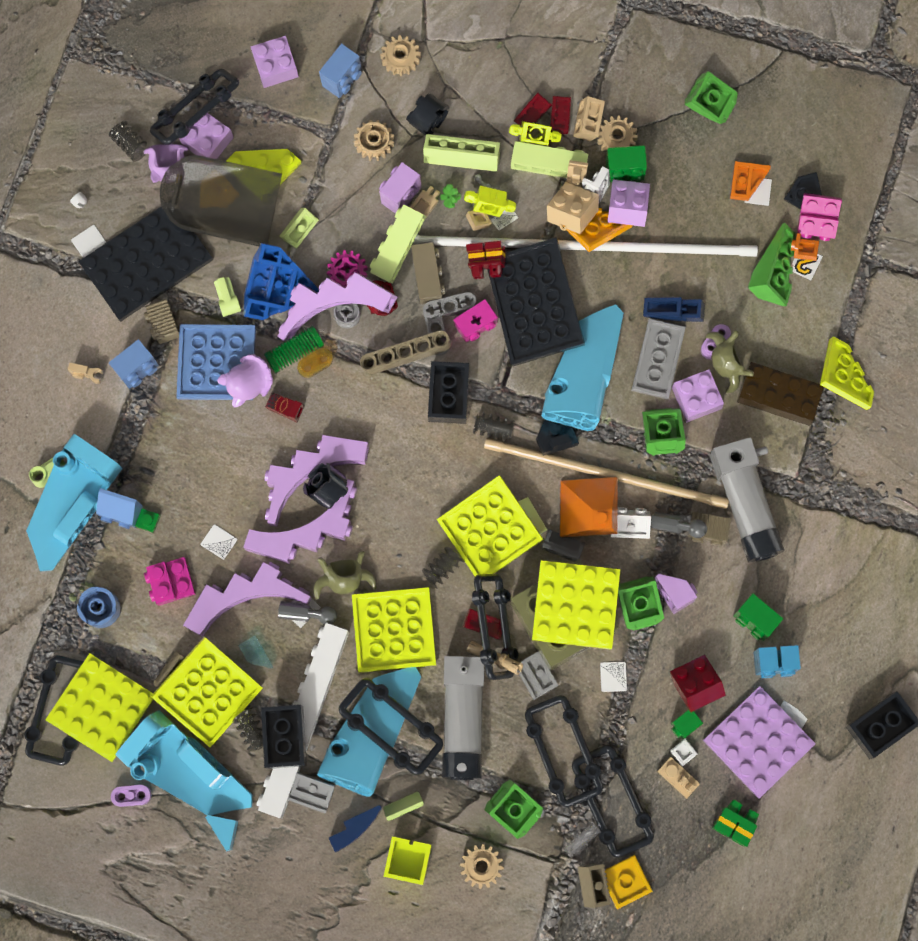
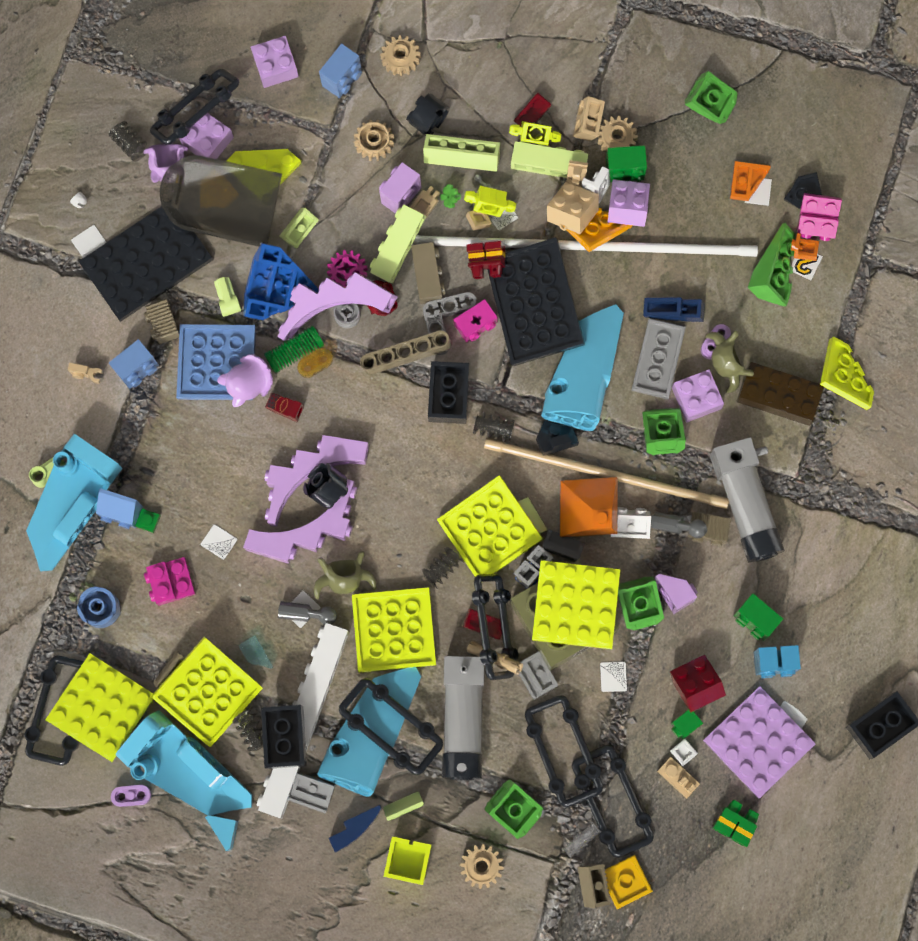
lavender arch [183,562,312,637] -> none
dark red plate [550,96,571,134] -> none
none -> light grey hips [514,545,553,589]

